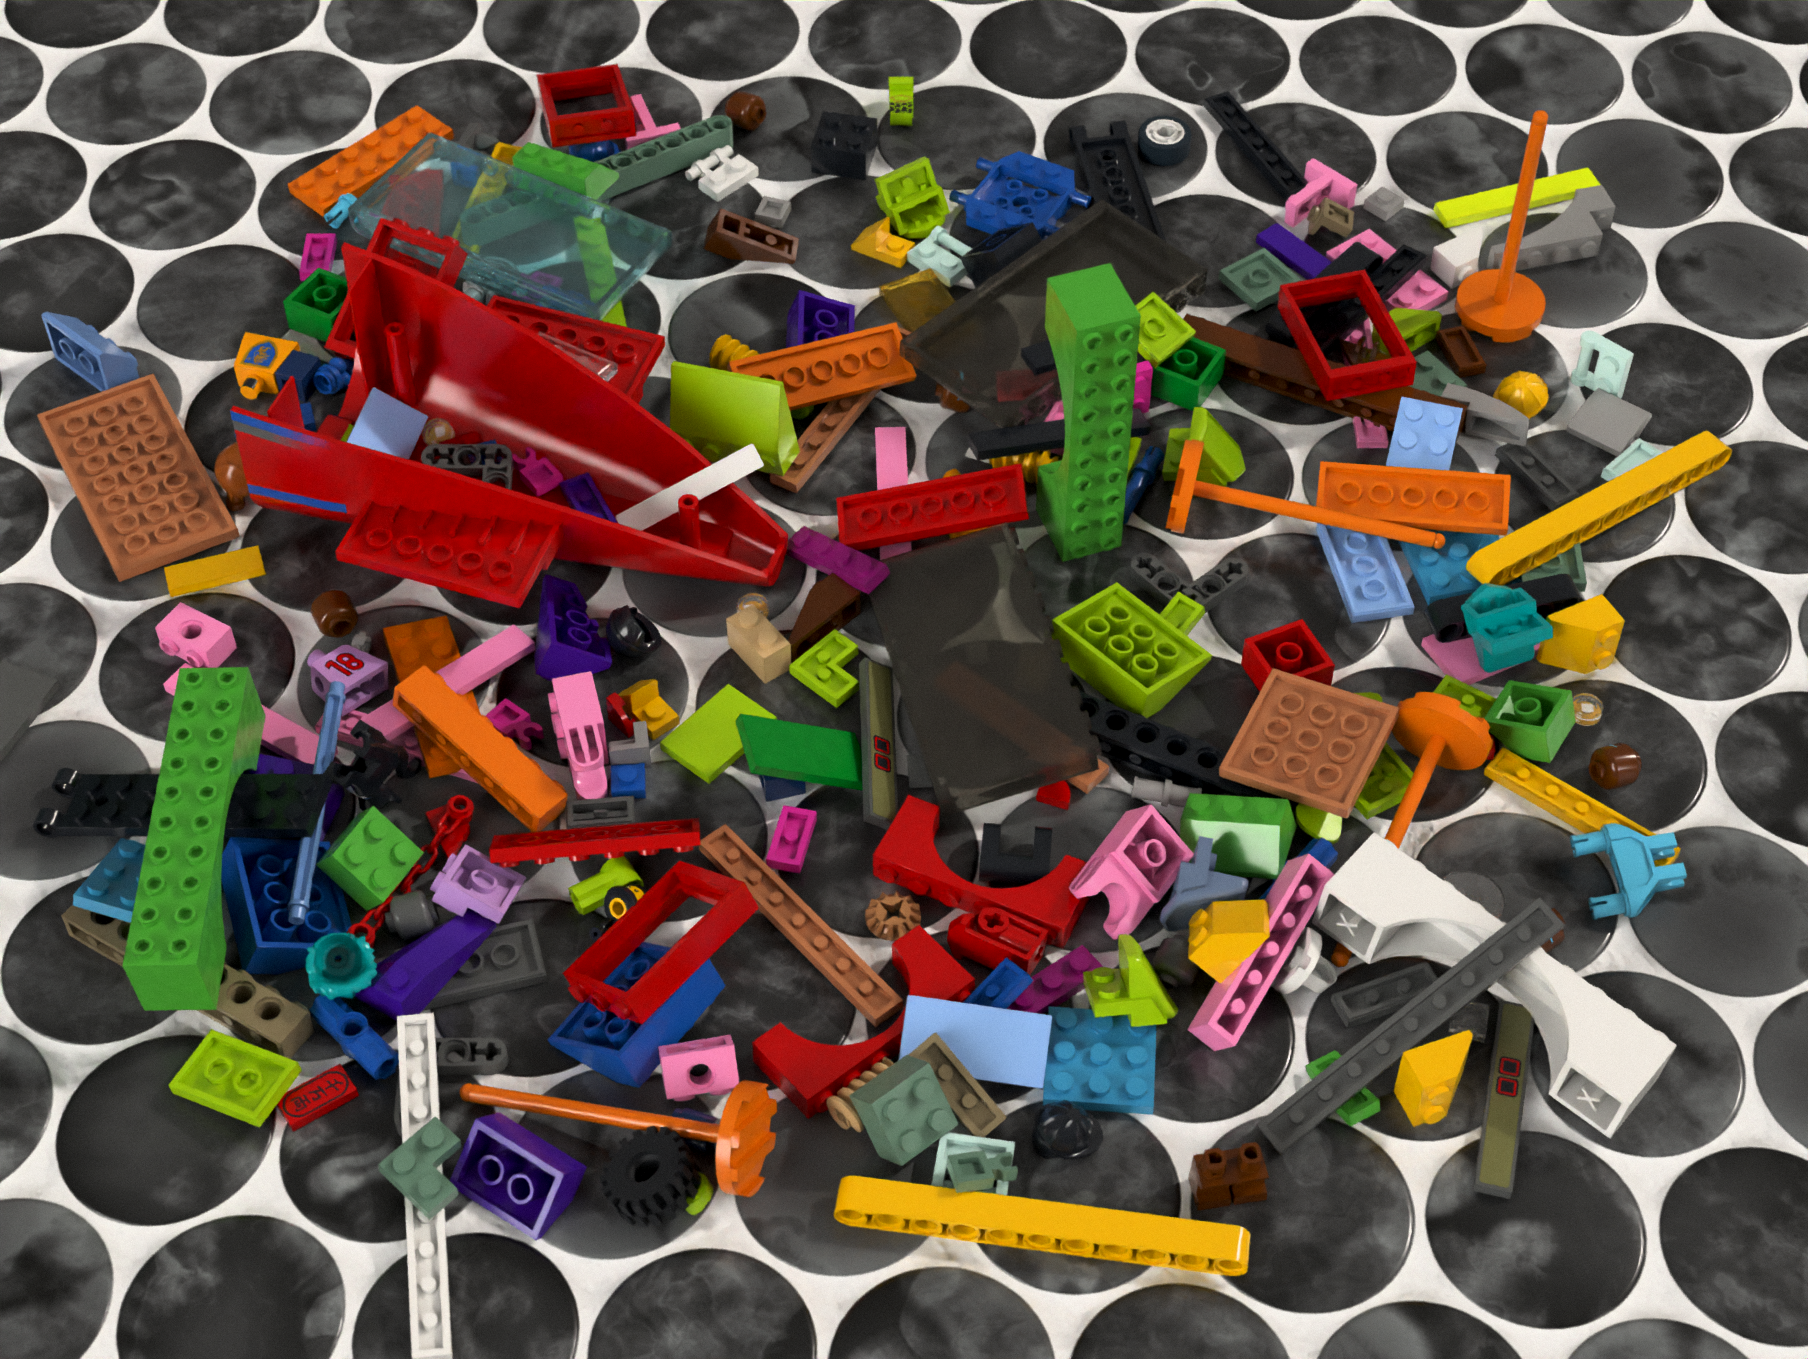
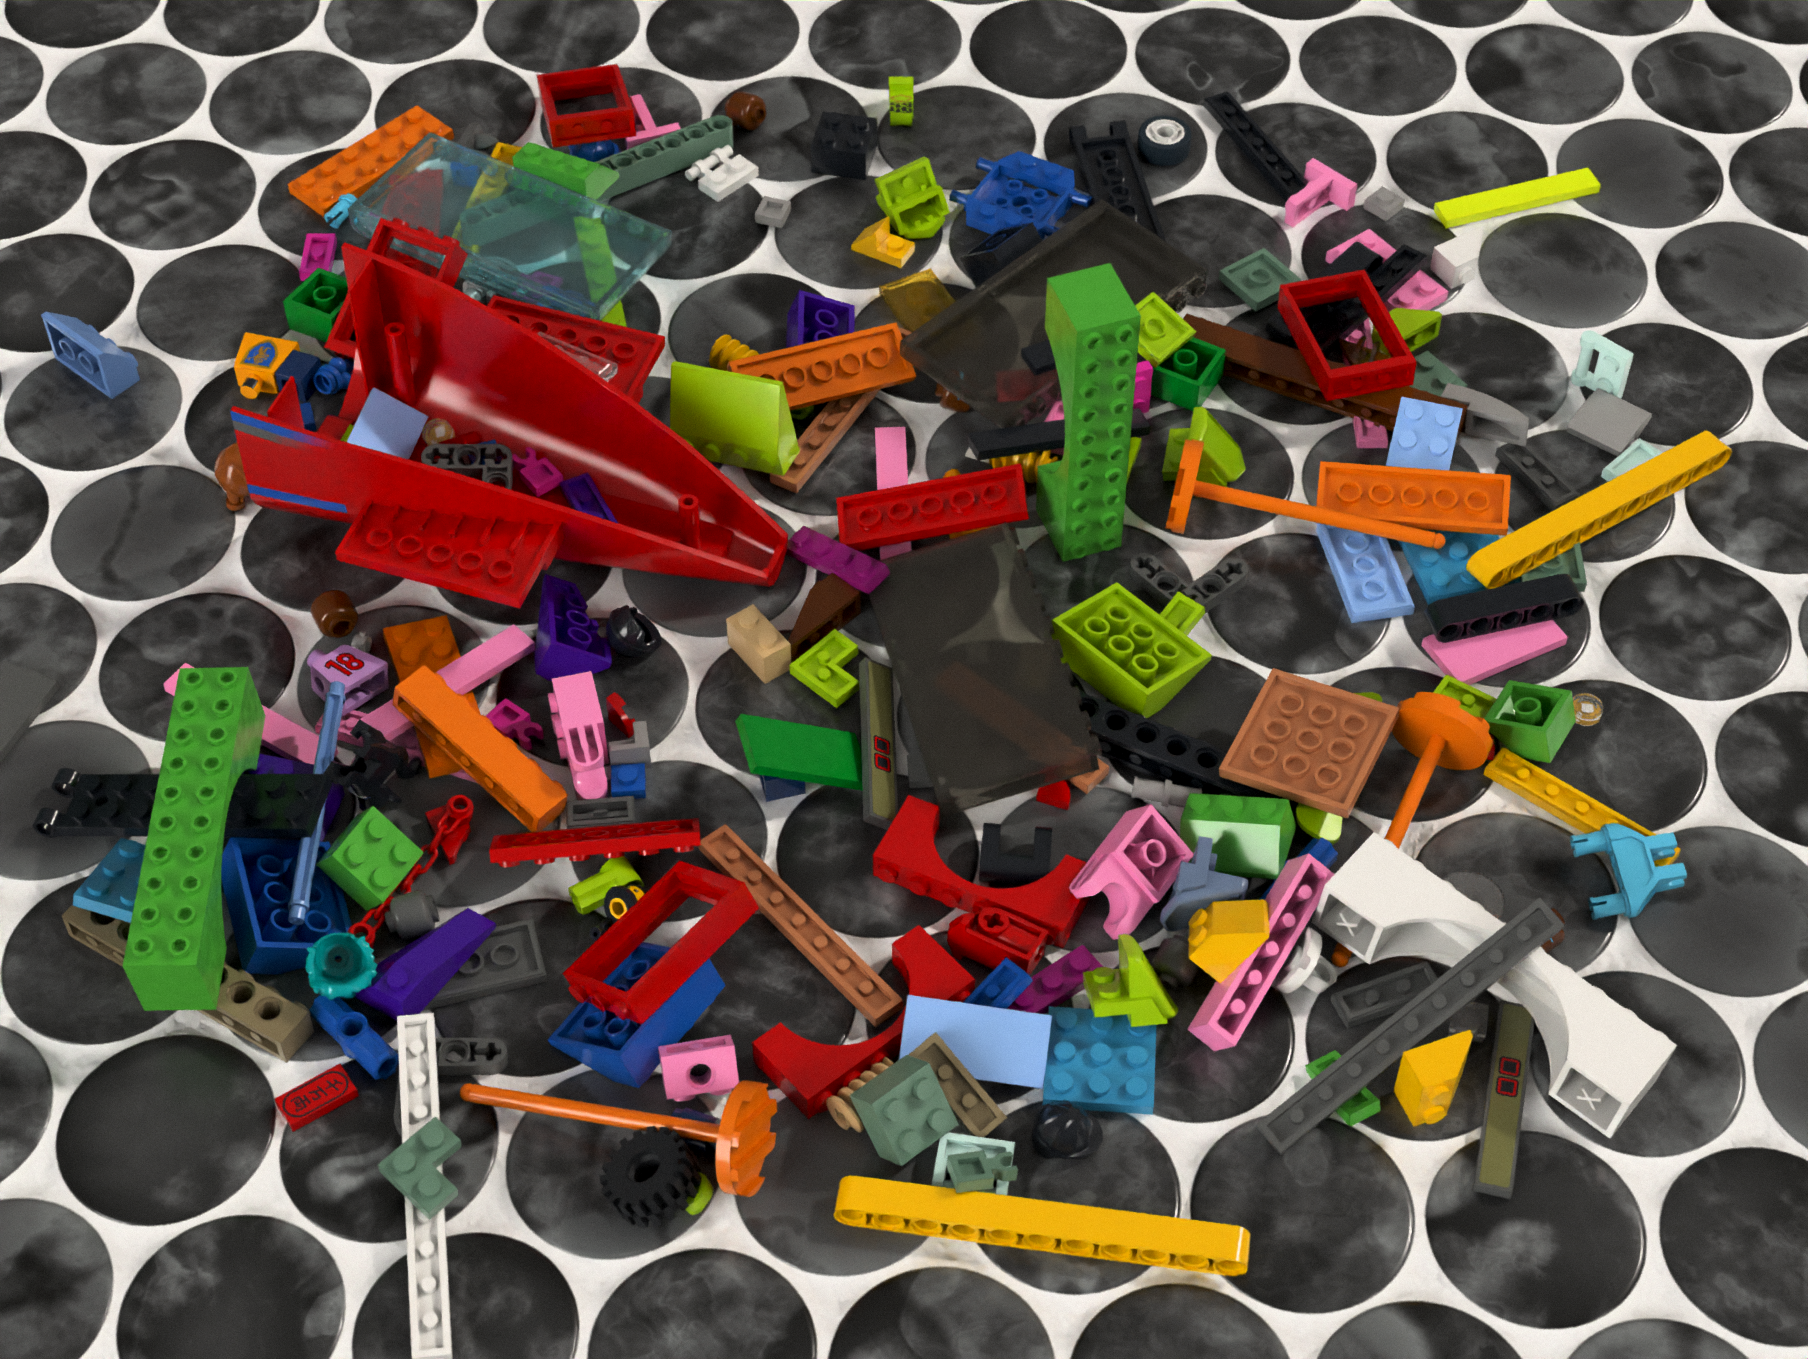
nougat plate [37,374,240,582] -> none
bright pink brick [155,602,237,668] -> none
yellow tile [164,545,266,597] -> none
lime plate [168,1029,302,1128] -> none
lavender plate [430,844,527,924] -> none
dark purple slope [450,1113,587,1240] -> none
white sticker [616,444,764,531] -> none
yellow slope [618,679,680,740] -> none
lime tile [660,684,777,784] -> none
reddish brown slope [703,208,799,264] -> none
clear tile [736,593,769,618] -> none
dark pink plate [766,805,817,874] -> none
medium nougat gear [865,890,921,941] -> none
light aqua plate [907,226,972,287] -> none
blue pin [1123,446,1165,524] -> none
reddish brown hips [1188,1142,1269,1211] -> none
red brick [1241,619,1335,692] -> none
dark purple tile [1256,223,1332,280] -> none
dark tan bracket [1307,197,1354,237] -> none
lime plate [1354,742,1414,820] -> none
reddish brown tile [1435,326,1487,378] -> none
orange piece [1454,110,1548,342] -> none
teal piece [1461,583,1553,673] -> none
light grey arch [1486,185,1616,271] -> none
yellow piece [1493,370,1549,419] -> none
yellow slope [1536,594,1625,674] -> none
reddish brown head [1589,743,1642,790] -> none

